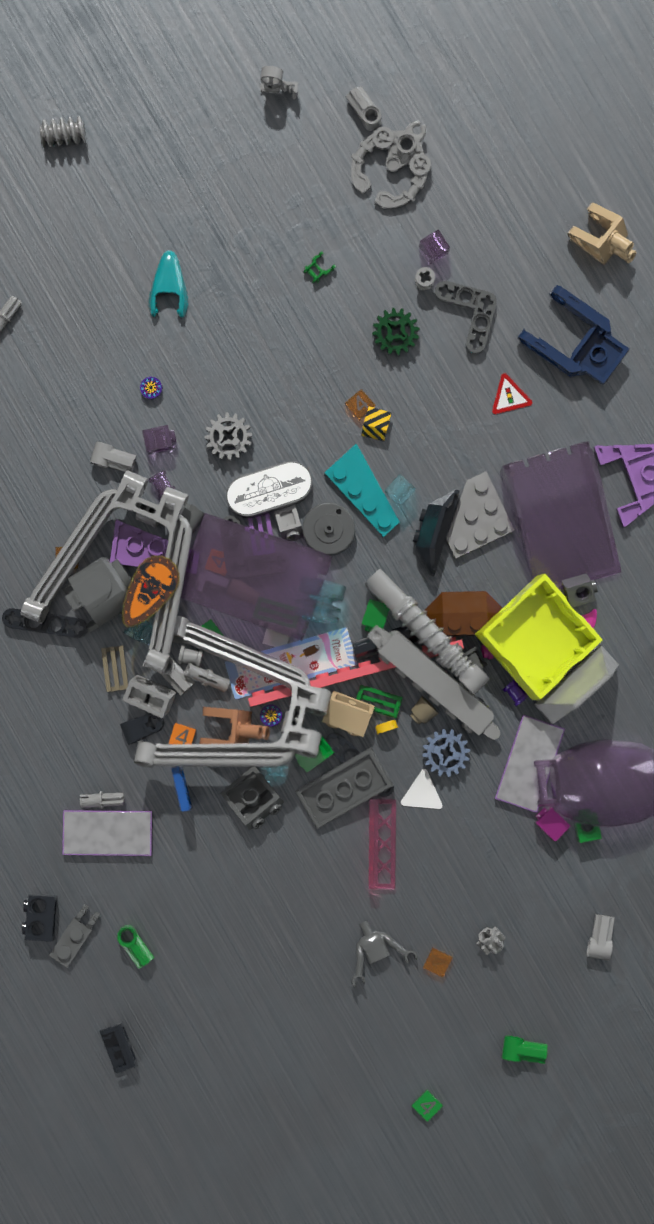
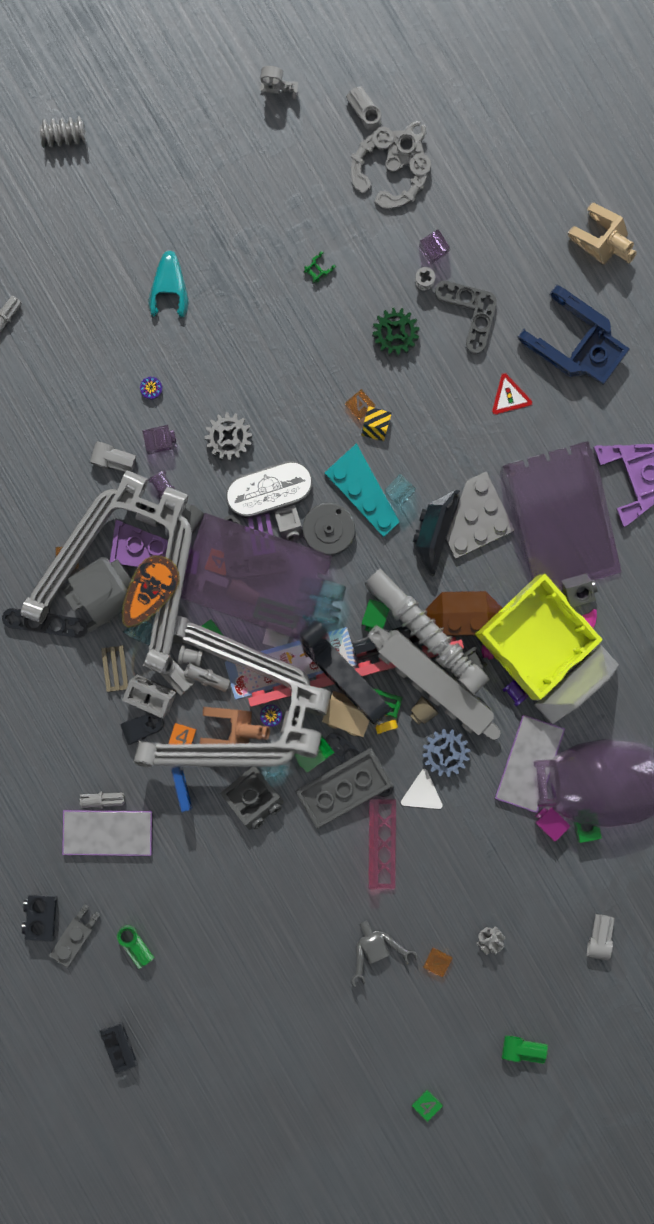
none -> black beam [299,620,391,725]

